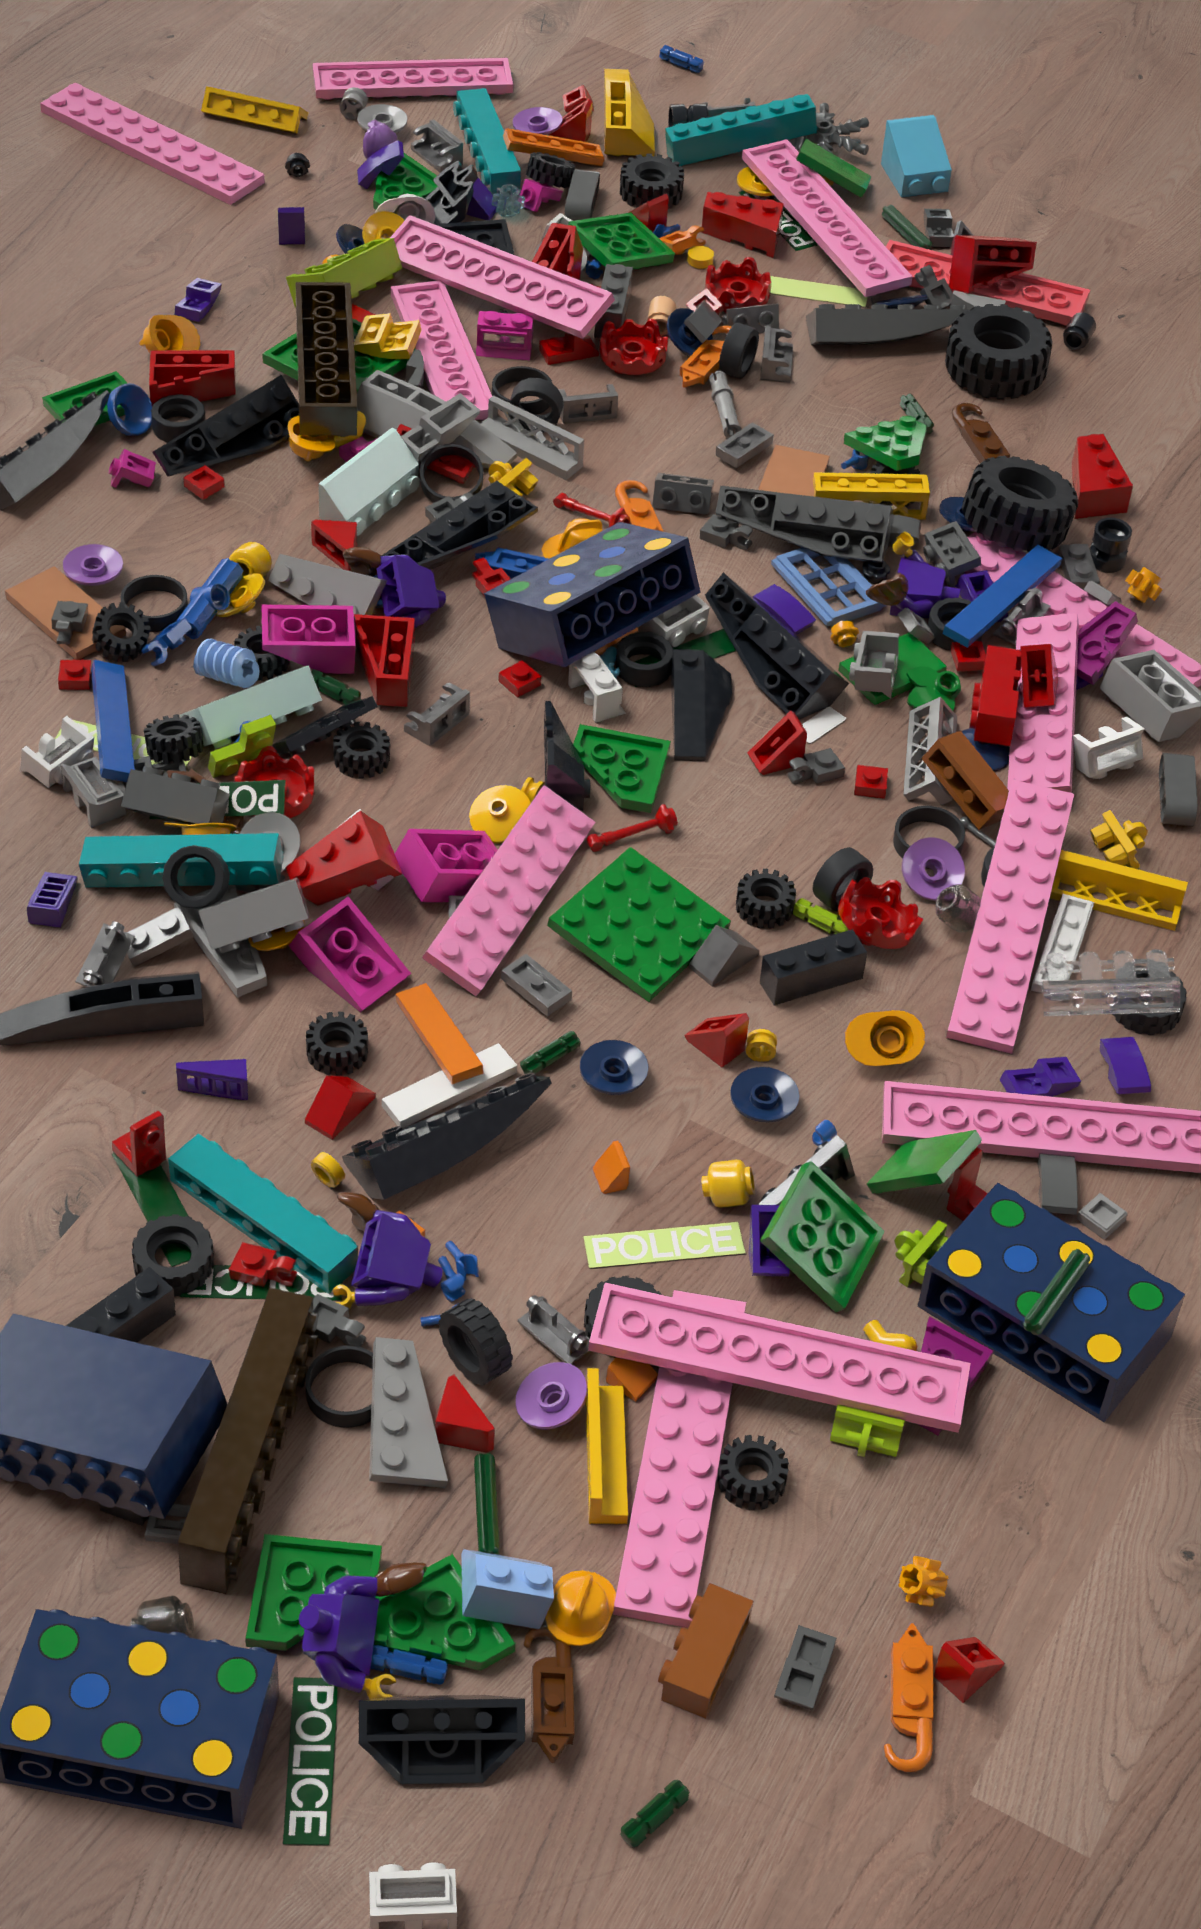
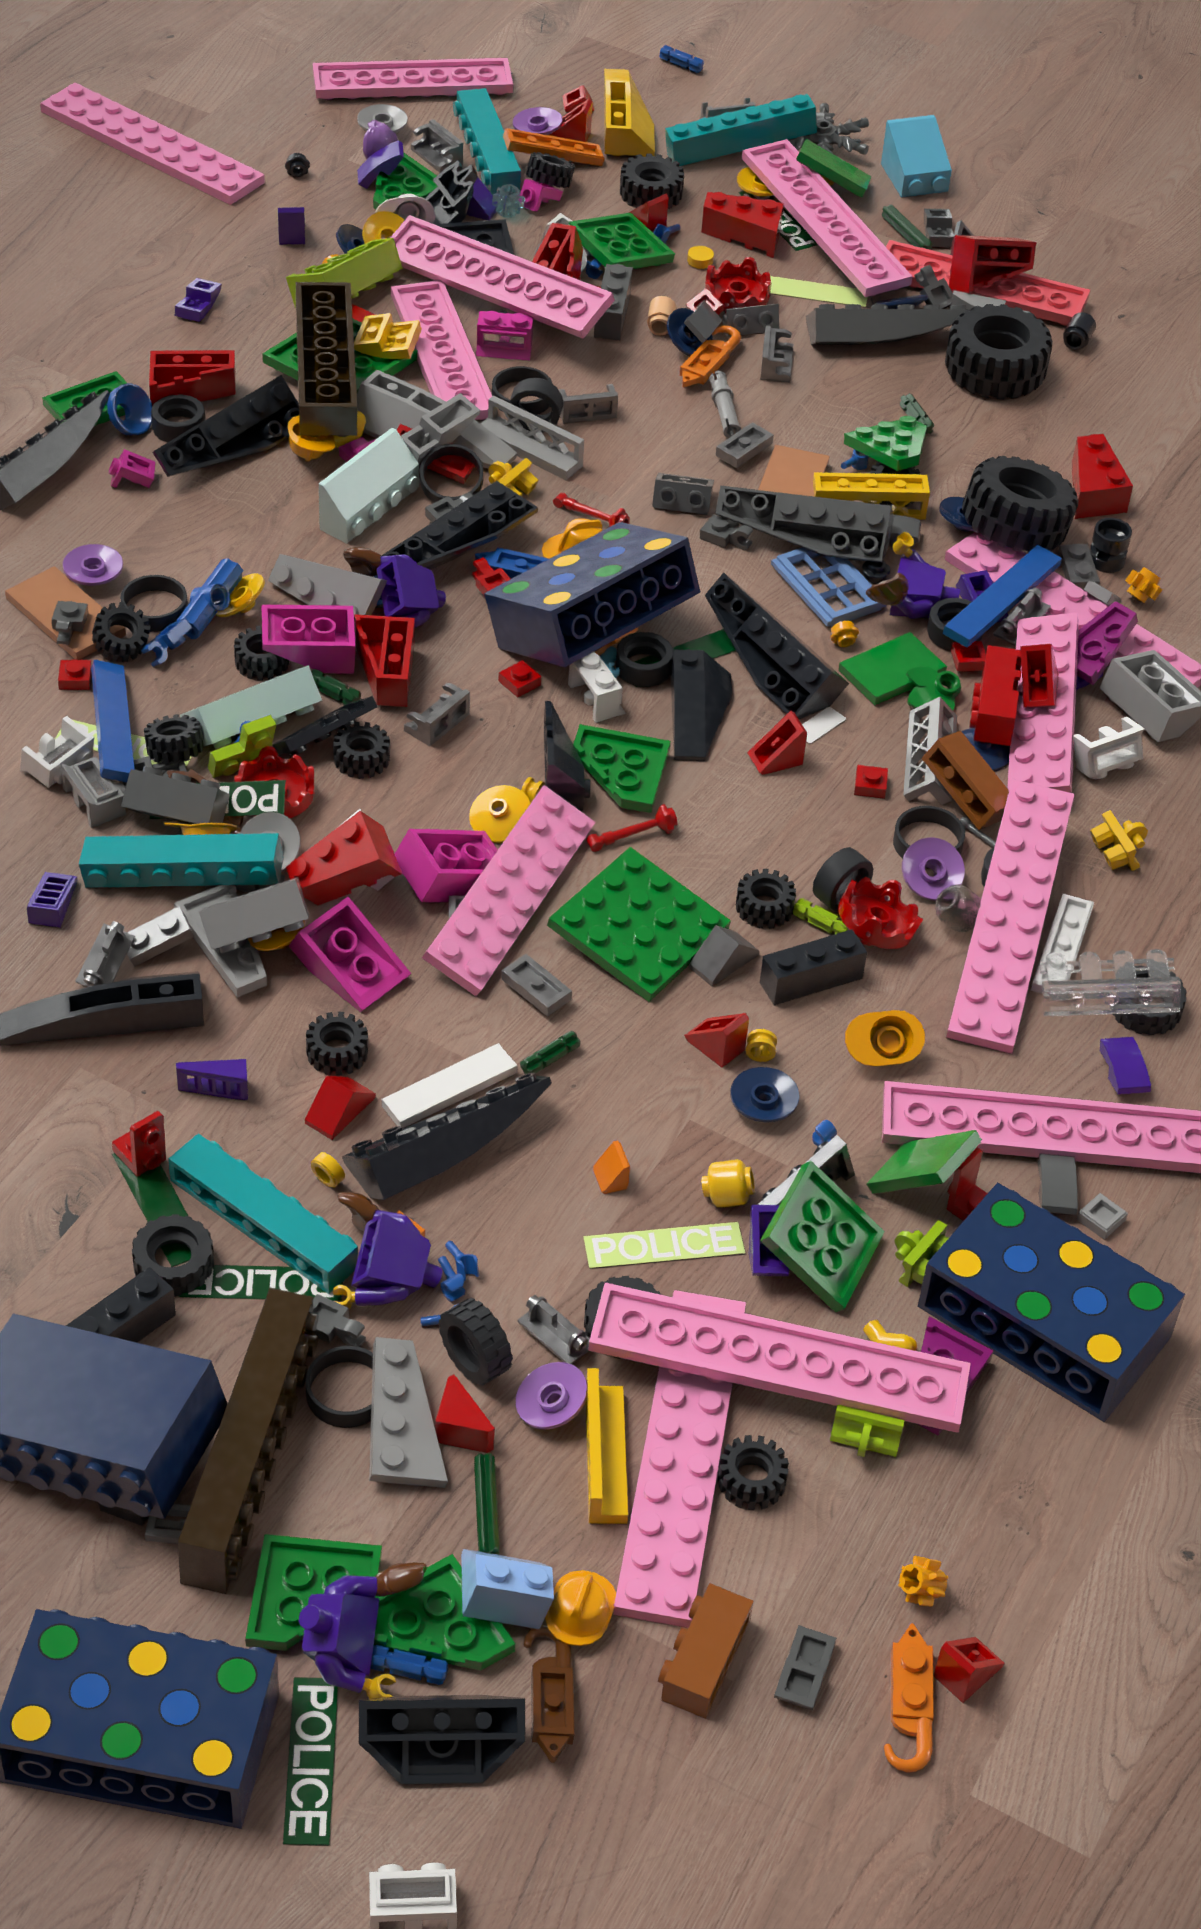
clear smoke head [131,1595,194,1636] -> none
light orange piece [139,315,200,353] -> none
black tyre [162,845,230,909] -> none
red plate [183,465,225,500] -> none
light blue piece [193,638,260,688] -> none
yellow fence [201,86,308,134] -> none
red plate [228,1242,297,1287] -> none
yellow head [229,542,272,577] -> none
red slope [311,519,357,572] -> none
light grey wheel [340,87,368,120] -> none
orange tile [396,983,483,1085] -> none
dark grey slope [406,349,424,390] -> none
red slope [539,332,599,365] -> none
dark grey beam [564,169,600,221] -> none
dark blue dish [580,1040,649,1095] -> none
red plate [599,319,668,375] -> none
orange slope [606,1357,658,1402] -> none
orange plate [615,480,664,532] -> none
dark green axle [620,1780,690,1848] -> none
white window [638,595,710,647] -> none
orange plate [659,225,706,255] -> none
black wheel [668,103,708,127] -> none
black tyre [719,323,759,378] -> none
dark purple slope [753,584,816,635] -> none
dark grey plate [787,748,845,784] -> none
light grey window [849,631,899,699] -> none
light grey tile [898,608,935,645] -> none
dark grey bracket [923,521,981,588] -> none
reddish brown plate [952,403,1010,463] -> none
dark purple slope [1000,1057,1081,1097] -> none
dark green axle [1023,1249,1090,1335] -> none
yellow fence [1050,850,1188,931] -> none
dark grey beam [1159,753,1197,827] -> none

